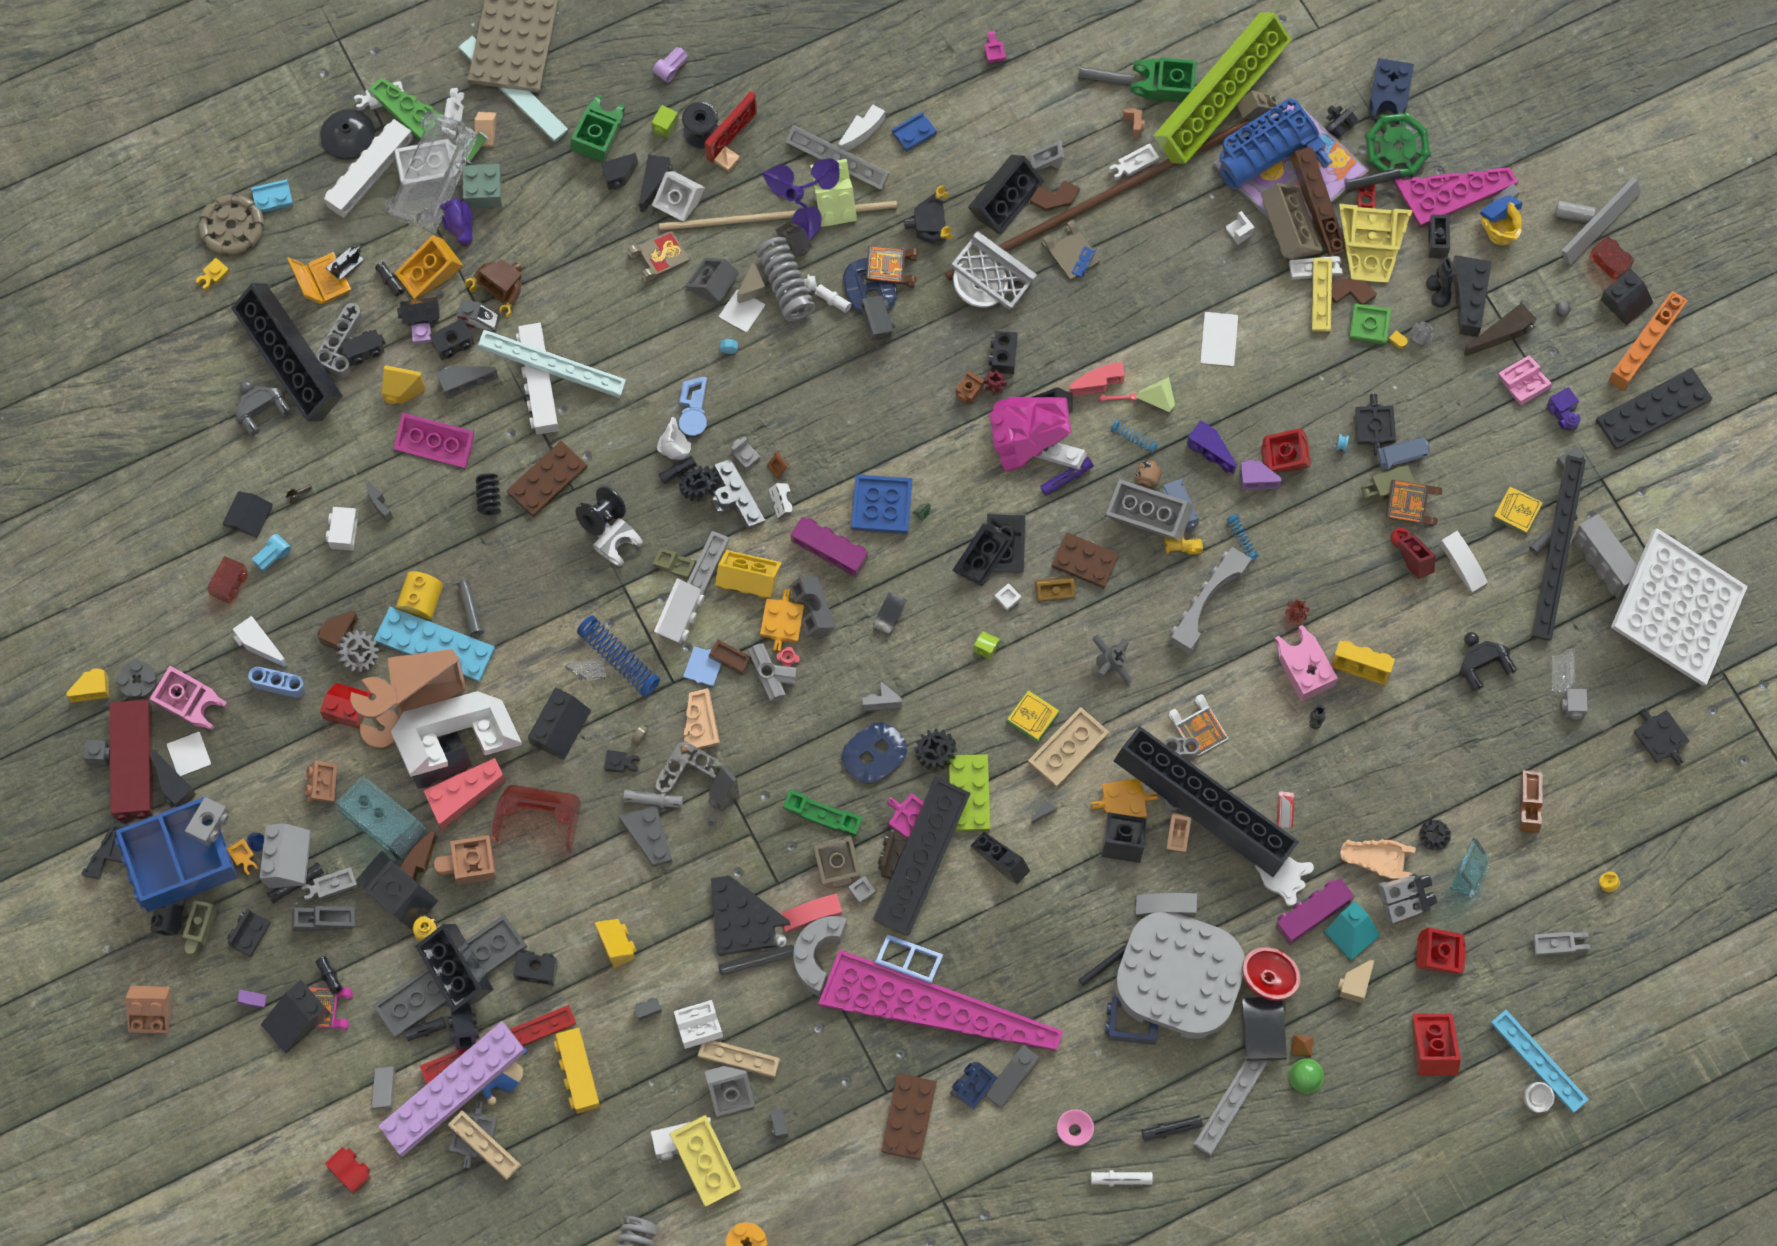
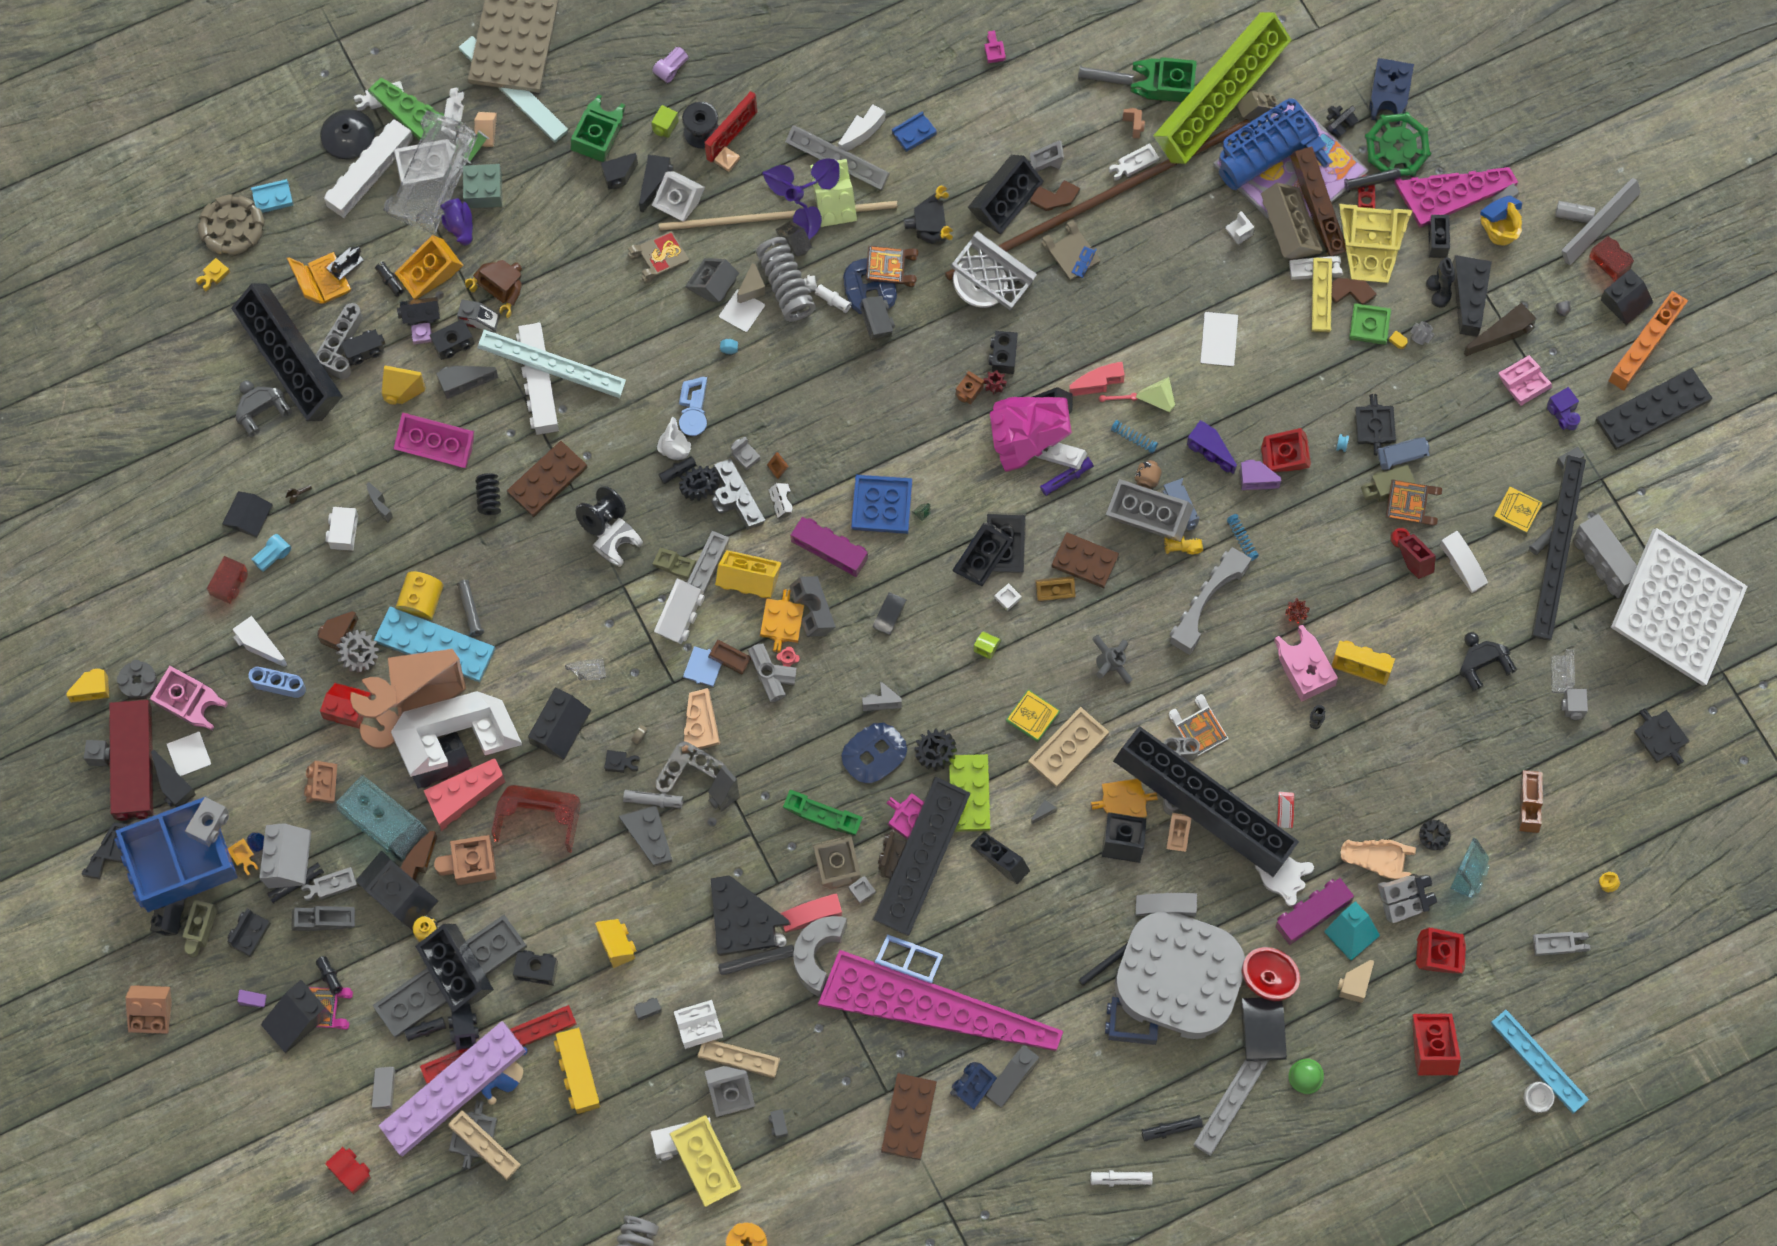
blue piece [577,615,660,696] -> none
bright pink piece [1057,1109,1094,1147] -> none
dark orange slope [1291,1034,1314,1057] -> none

